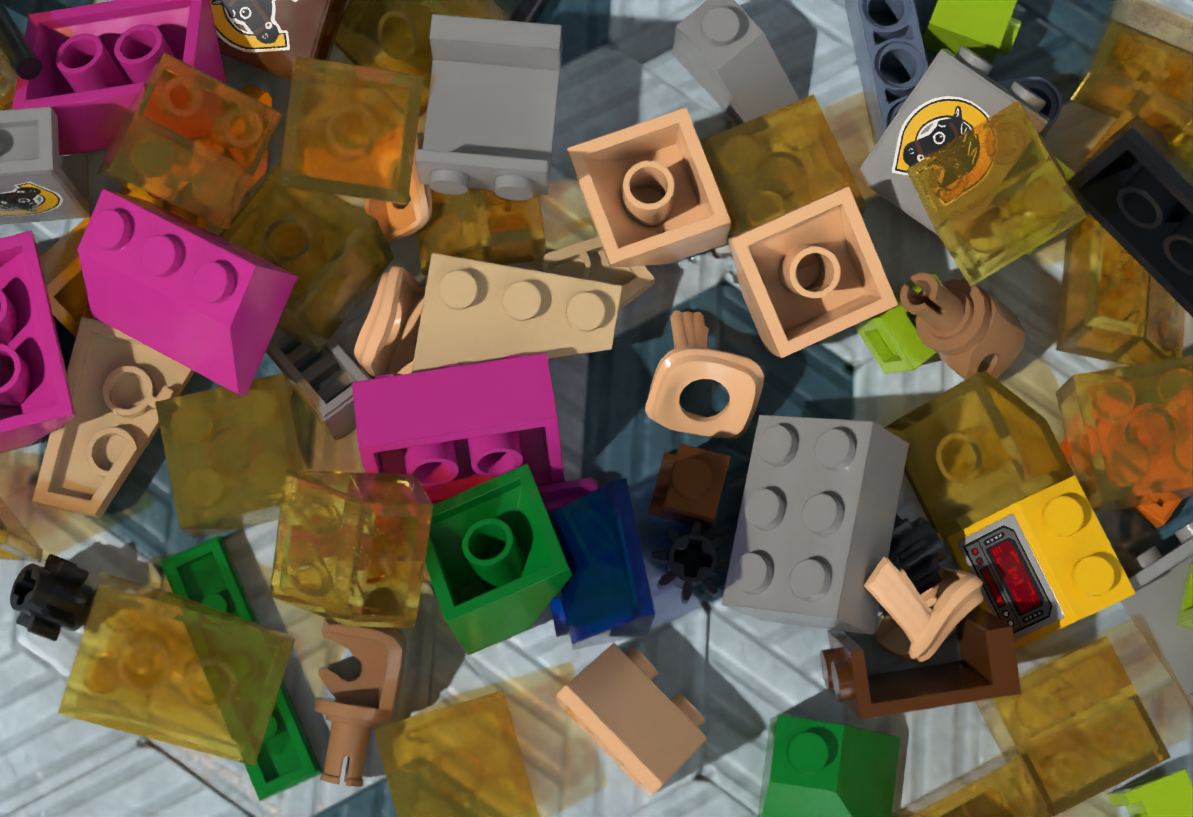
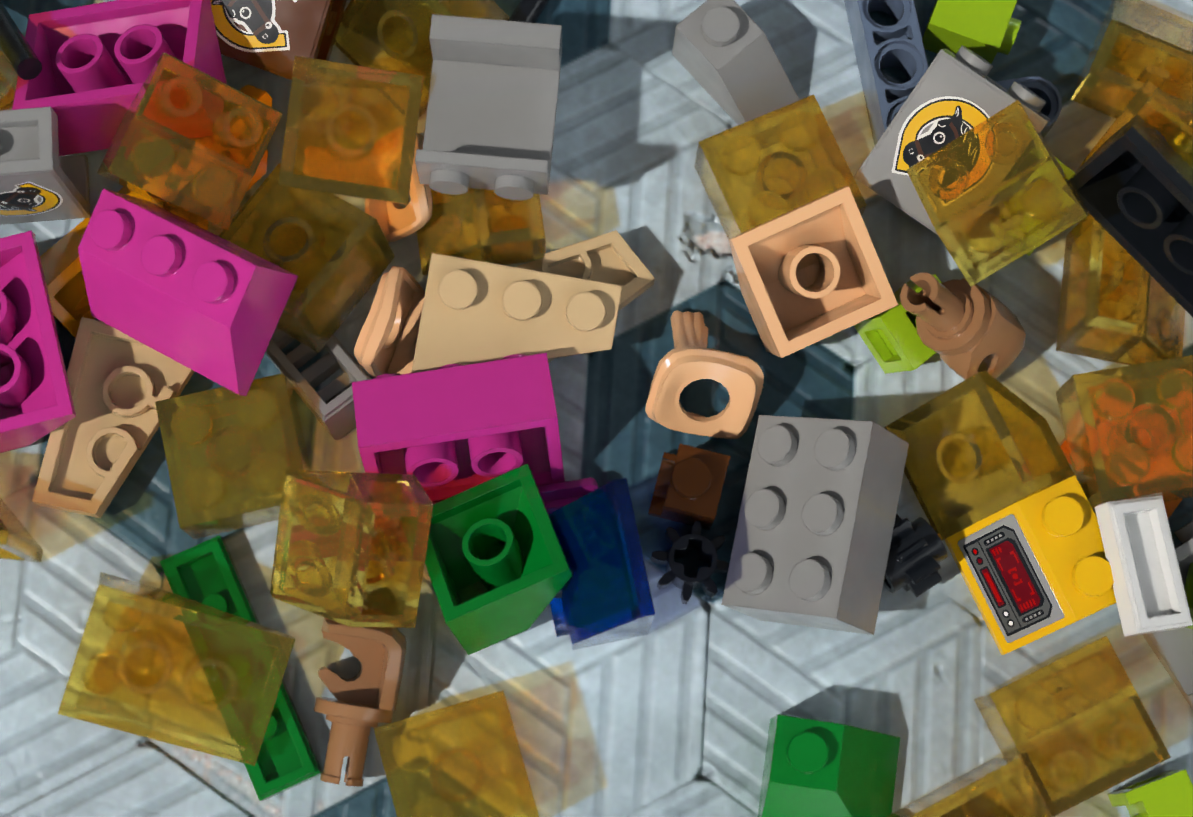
black gear [10,554,95,641] -> none
light nougat slope [556,643,708,797] -> none
light nougat slope [567,108,731,268] -> none
reddish brown panel [820,606,1021,720] -> none
light nougat piece [864,557,984,662] -> none
none -> white tile [1094,495,1193,637]

